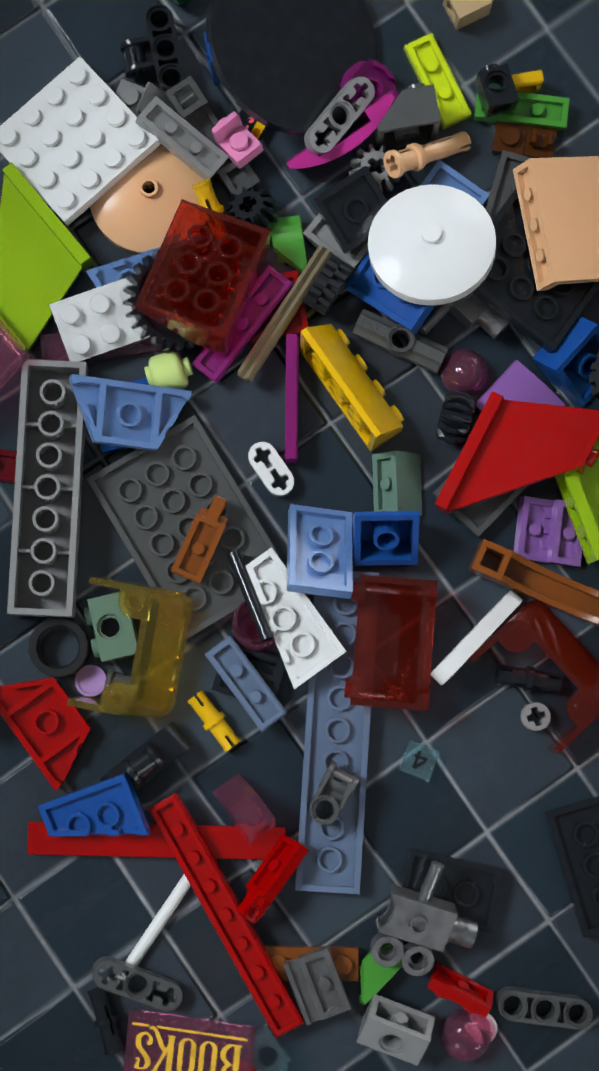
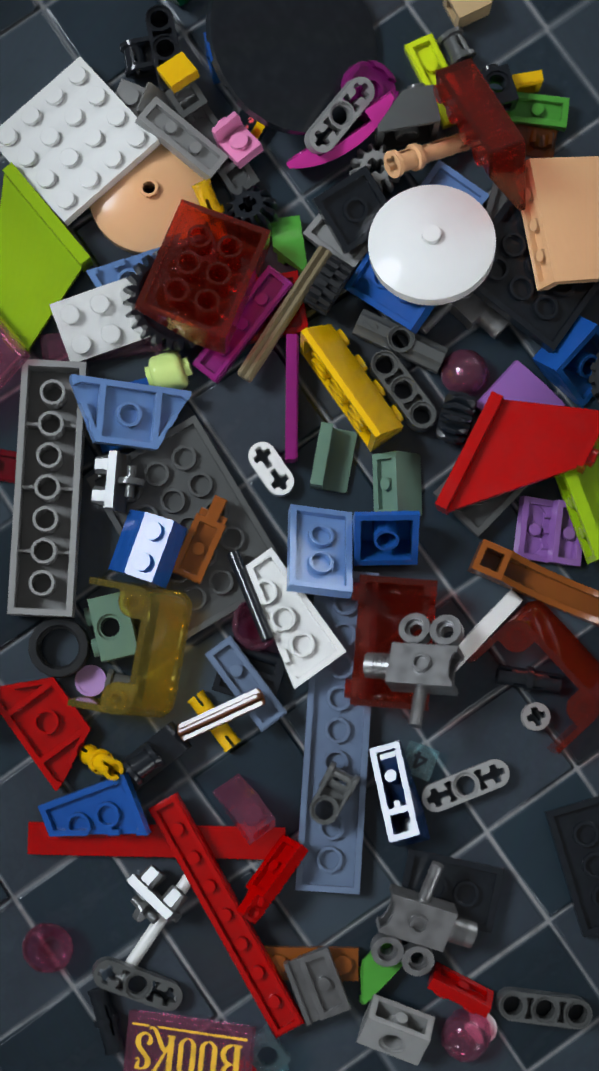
none -> clear pink hair [22,923,74,974]
none -> yellow pin [79,744,124,780]
none -> dark grey hips [91,450,145,512]
none -> blue slope [108,509,188,589]
none -> dark grey hips [126,865,188,924]
none -> yellow tile [156,51,200,94]
none -> axle [177,688,266,742]
none -> sand green panel [310,422,357,494]
none -> flat silver piece [363,613,465,728]
none -> dark grey beam [369,350,436,433]
none -> slope [369,741,430,847]
none -> light grey beam [421,759,510,812]
none -> clear red slope [433,58,526,211]
none -> dark grey bush [438,26,476,68]

